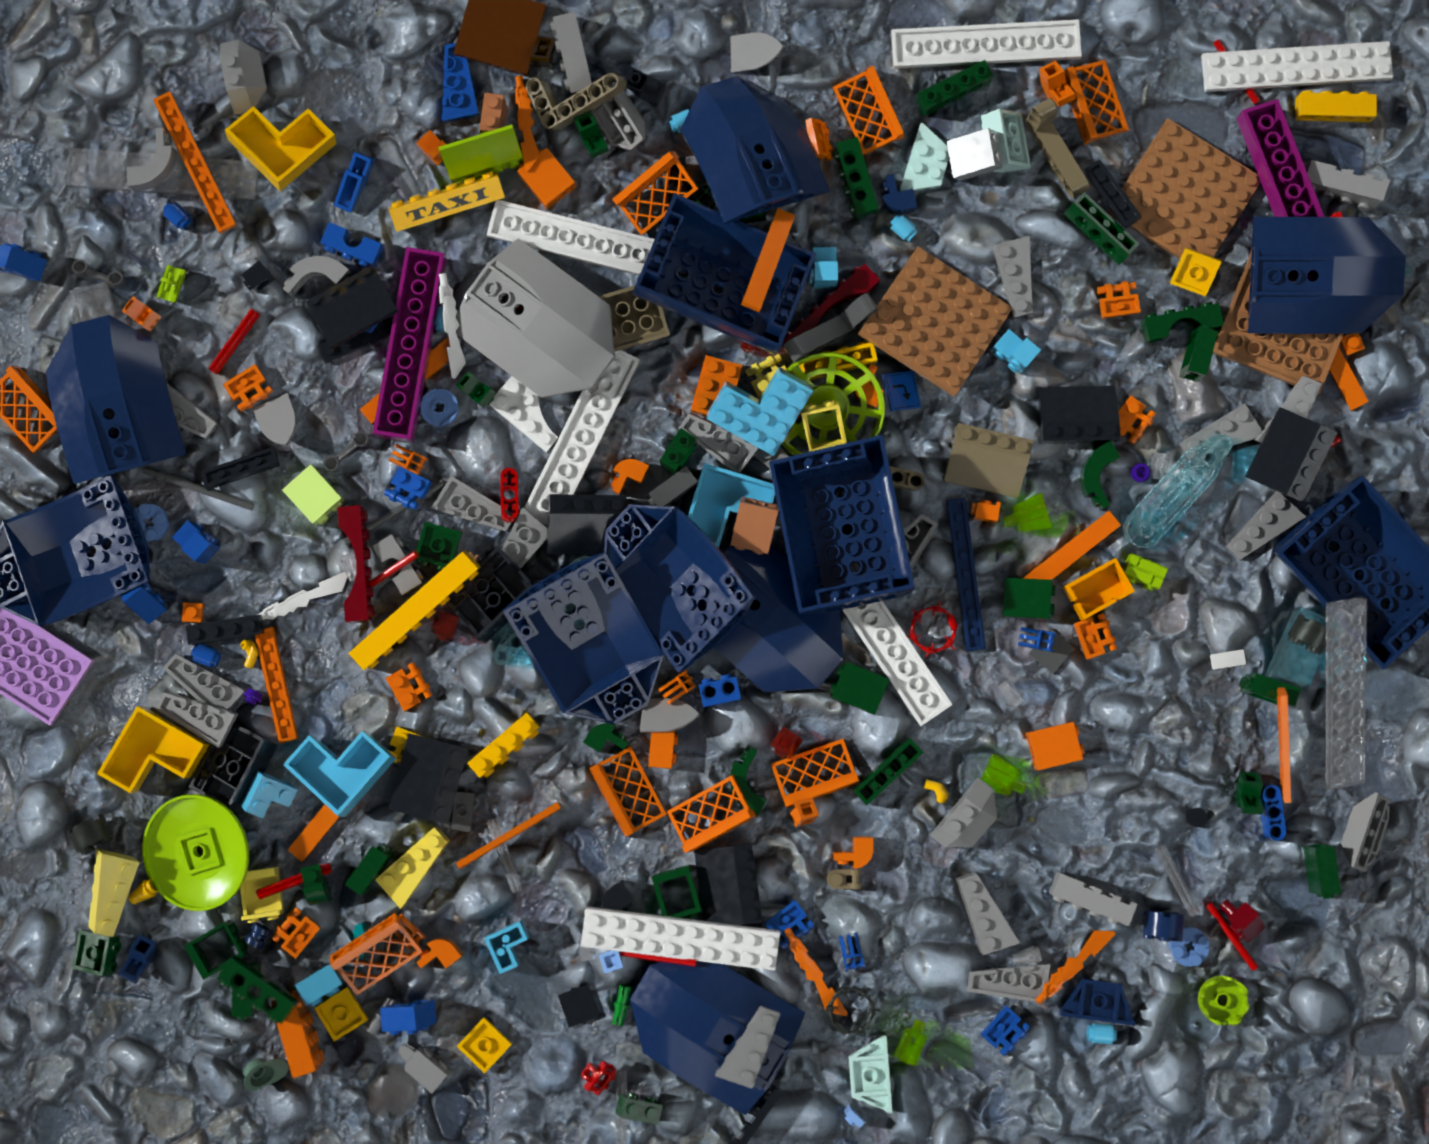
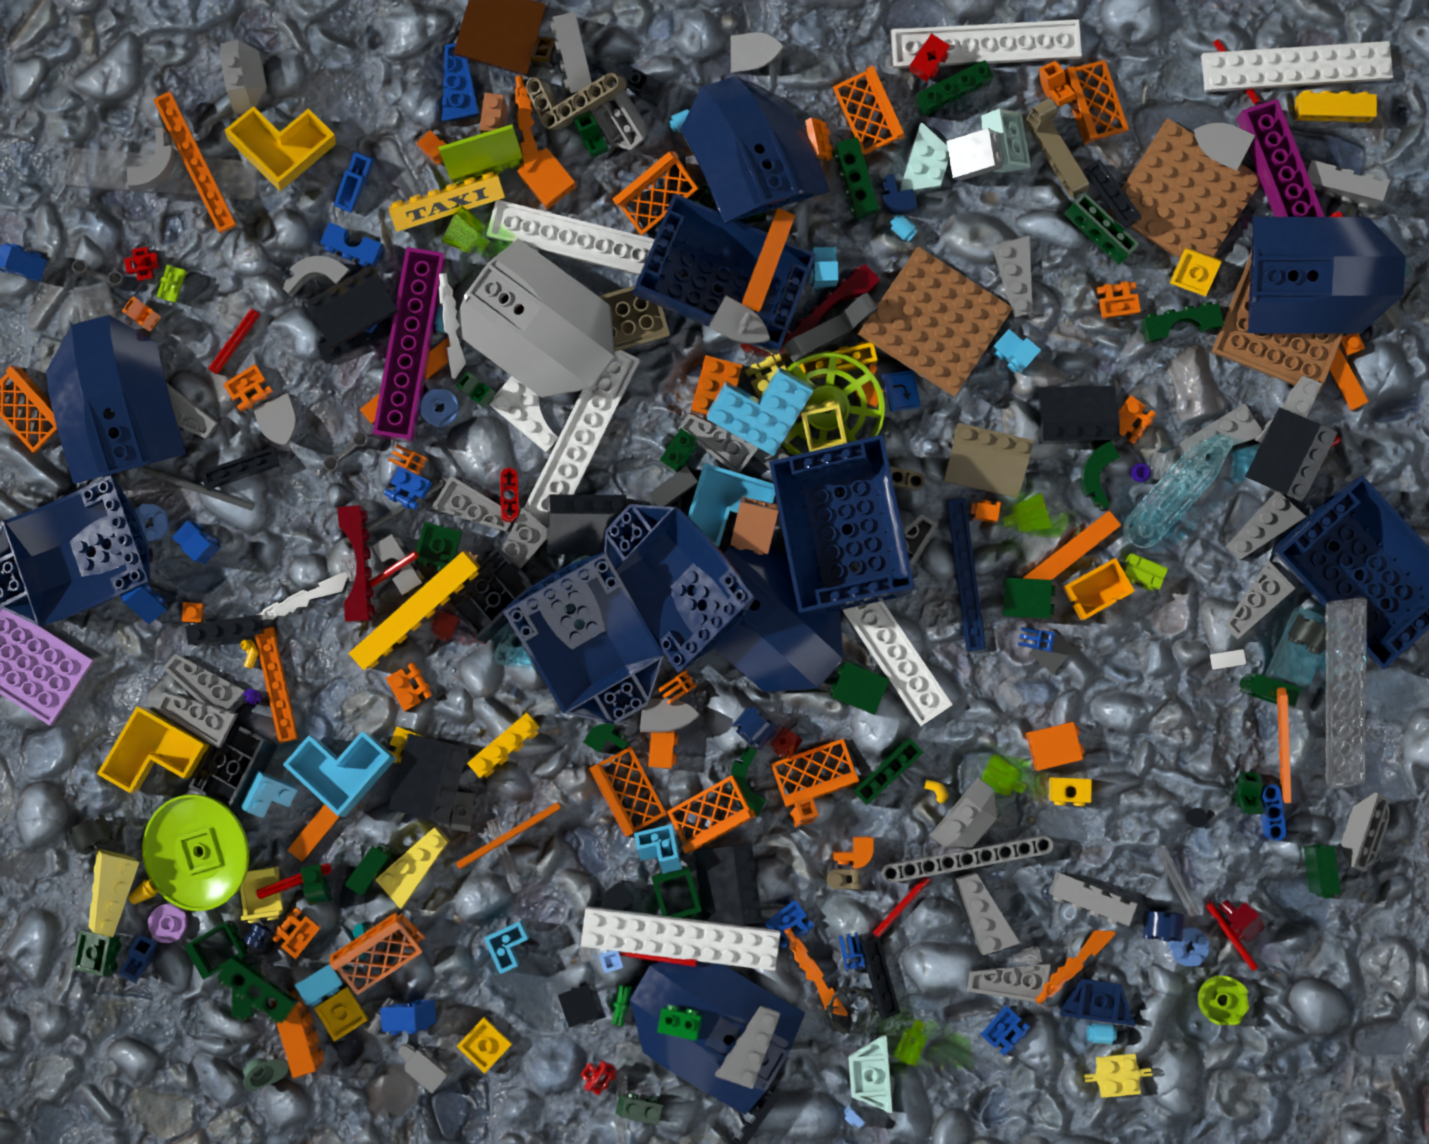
blue brick [163,202,192,230] -> none
blue brick [191,643,222,667] -> none
black brick [241,260,275,293] -> none
yellowish green brick [282,464,345,526] -> none
orange brick [416,937,464,968] -> none
orange brick [611,459,650,495] -> none
blue brick [698,674,741,707] -> none
red piece [907,601,958,658] -> none
orange plate [1073,613,1117,660] -> none
dark green window [1179,325,1218,382] -> none
none -> red piece [124,247,160,282]
none -> lavender tile [148,904,188,943]
none -> clear neon green torso [441,206,490,253]
none -> medium azure brick [634,824,682,873]
none -> green brick [657,1004,703,1041]
none -> light grey shield [709,296,770,344]
none -> dark blue brick [731,706,777,751]
none -> black plate [860,937,901,1019]
none -> red bar [873,876,931,937]
none -> light grey beam [881,835,1053,883]
none -> red brick [909,33,950,82]
none -> yellow brick [1049,777,1092,806]
none -> light yellow plate [1084,1053,1152,1098]
none -> light grey shield [1194,123,1255,171]
none -> light grey wing [1224,560,1295,640]

